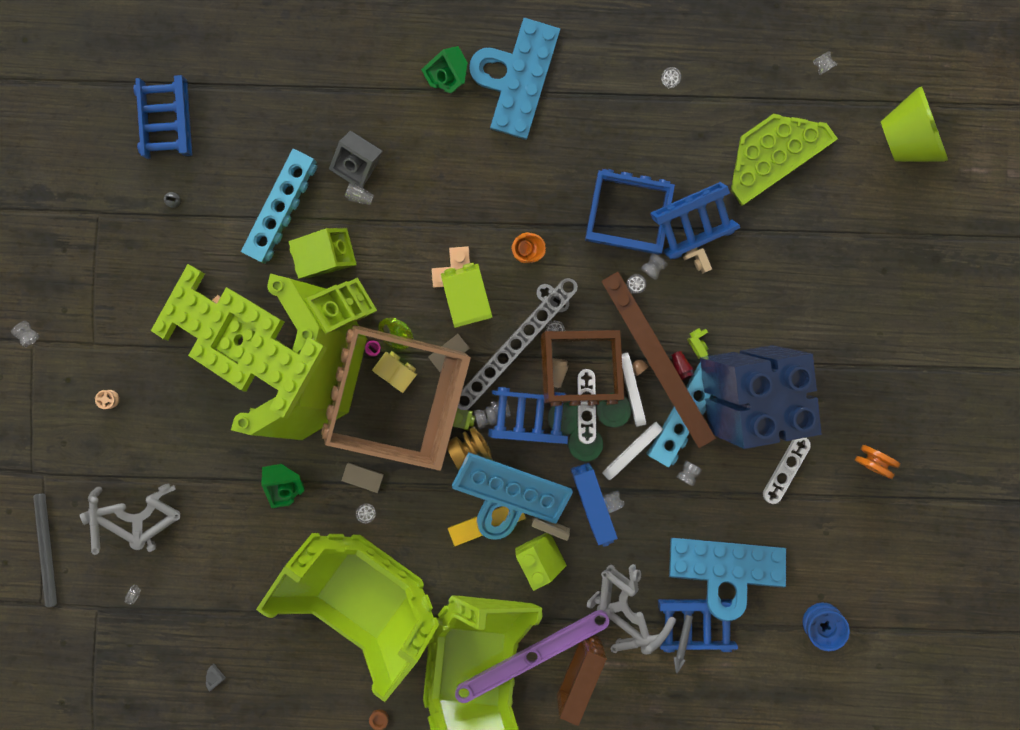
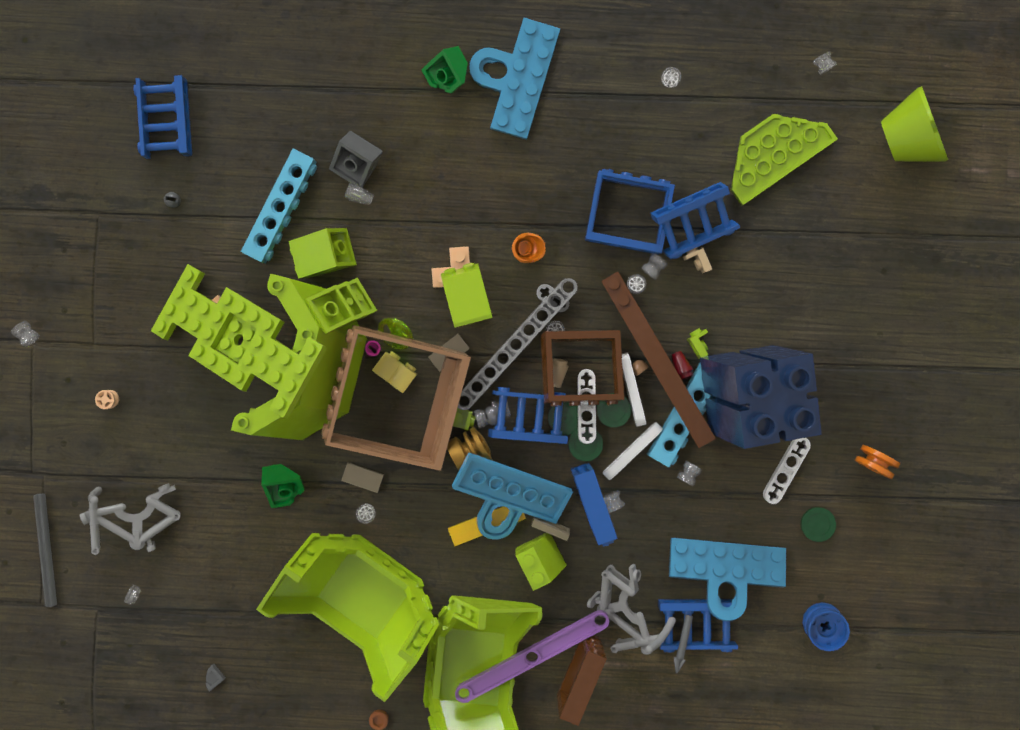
none -> dark green piece [800,507,836,542]

